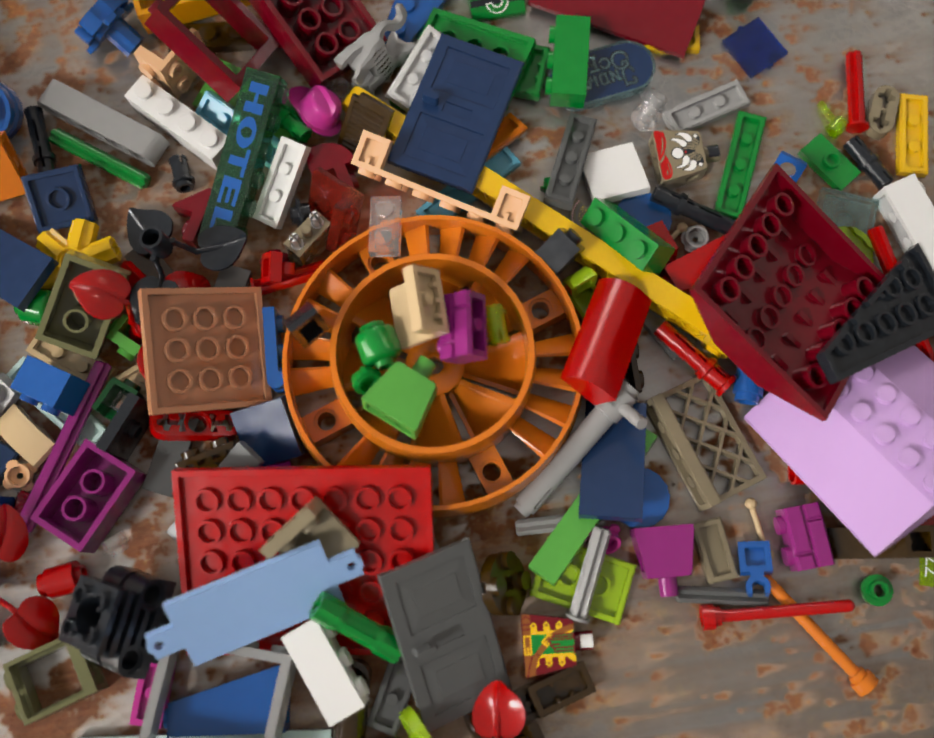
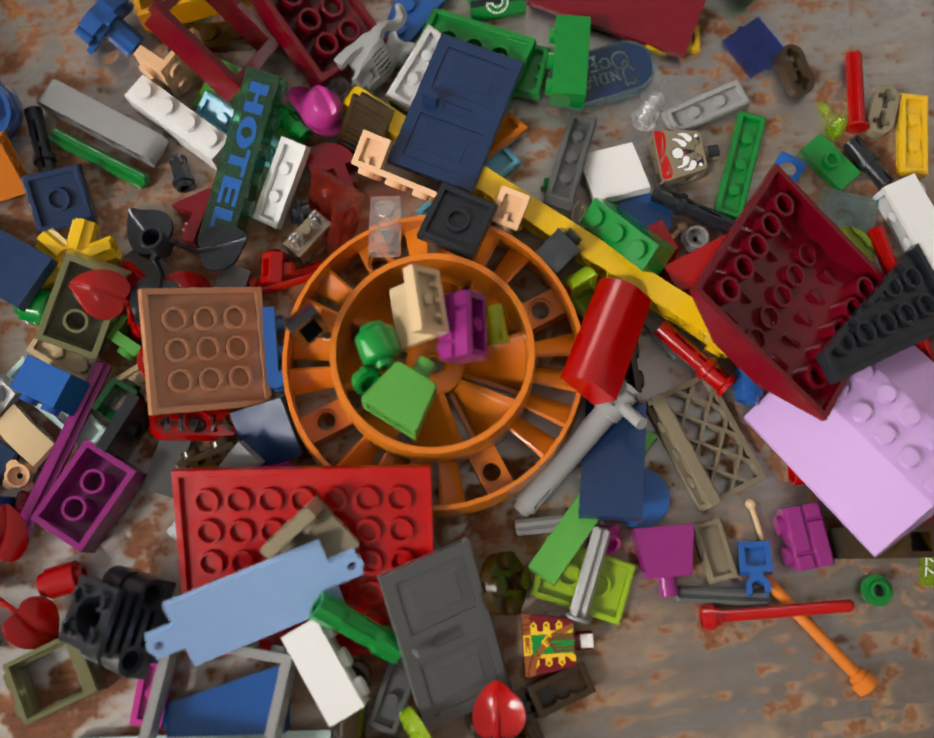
none -> black plate [417,182,498,261]
none -> dark brown beam [775,44,815,99]

